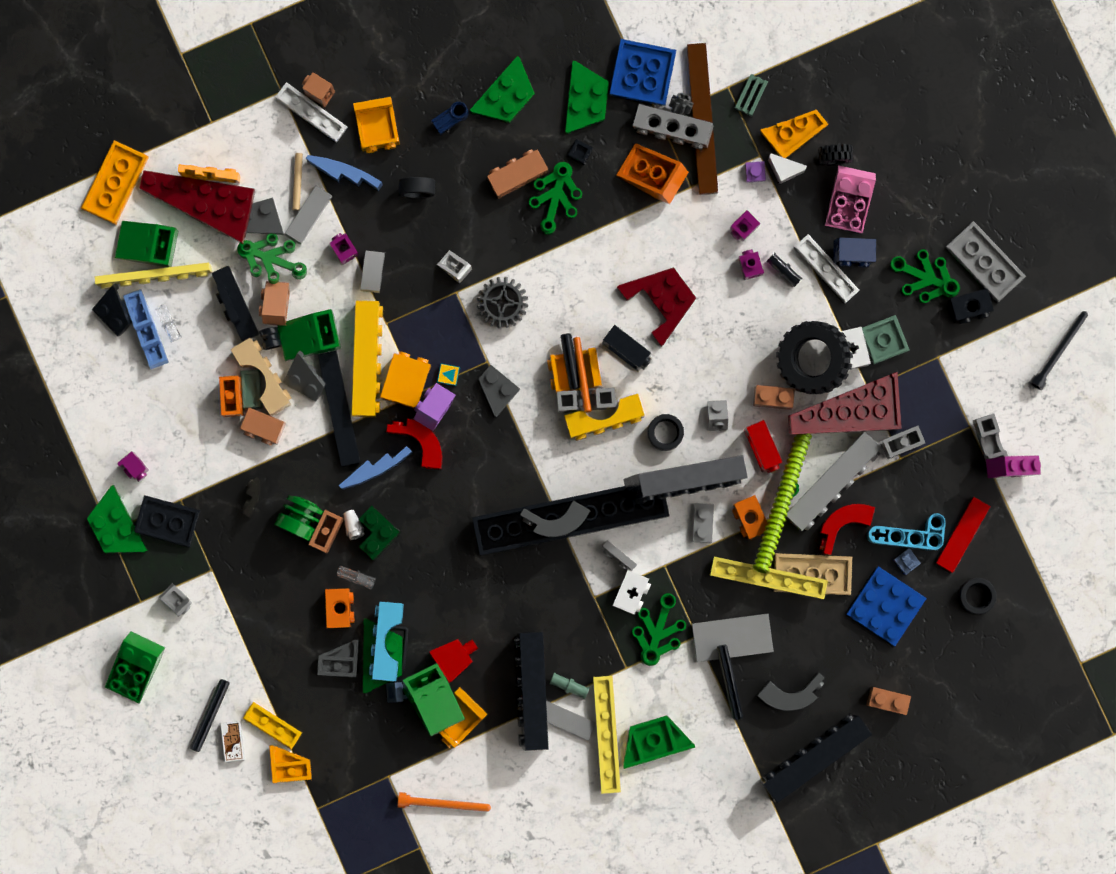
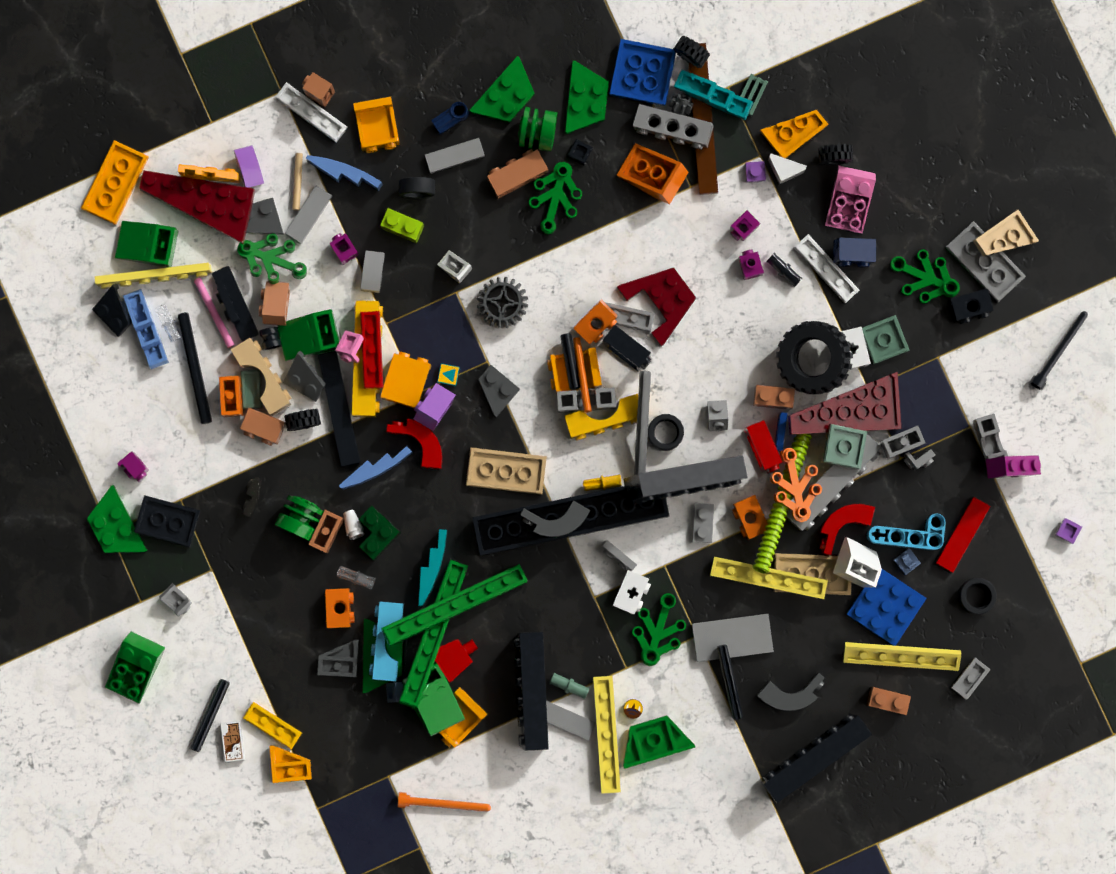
none -> black axle [178,312,212,424]
none -> bright pink bar [194,278,234,348]
none -> medium lavender slope [234,145,264,188]
none -> black tyre [284,409,321,431]
none -> bright pink bracket [336,330,364,363]
none -> red tile [360,311,384,389]
none -> lime brick [380,208,424,243]
none -> green tile [381,564,528,647]
none -> green tile [399,560,468,709]
none -> teal slope [418,529,447,606]
none -> light grey tile [425,138,485,174]
none -> tan tile [466,448,547,495]
none -> green wheel [518,107,558,152]
none -> orange brick [573,299,617,344]
none -> yellow axle [583,474,622,491]
none -> light grey tile [595,302,655,332]
none -> tile [623,699,643,719]
none -> light grey axle [634,370,651,475]
none -> black tyre [673,36,710,68]
none -> teal slope [674,70,753,121]
none -> orange plant [770,448,822,522]
none -> blue tile [775,412,788,452]
none -> sand green tile [822,424,867,470]
none -> white slope [833,537,882,588]
none -> light yellow plate [843,642,961,671]
none -> light grey bracket [904,449,935,470]
none -> light grey plate [951,657,991,700]
none -> tan wing [973,210,1039,257]
none -> medium lavender plate [1055,518,1082,544]

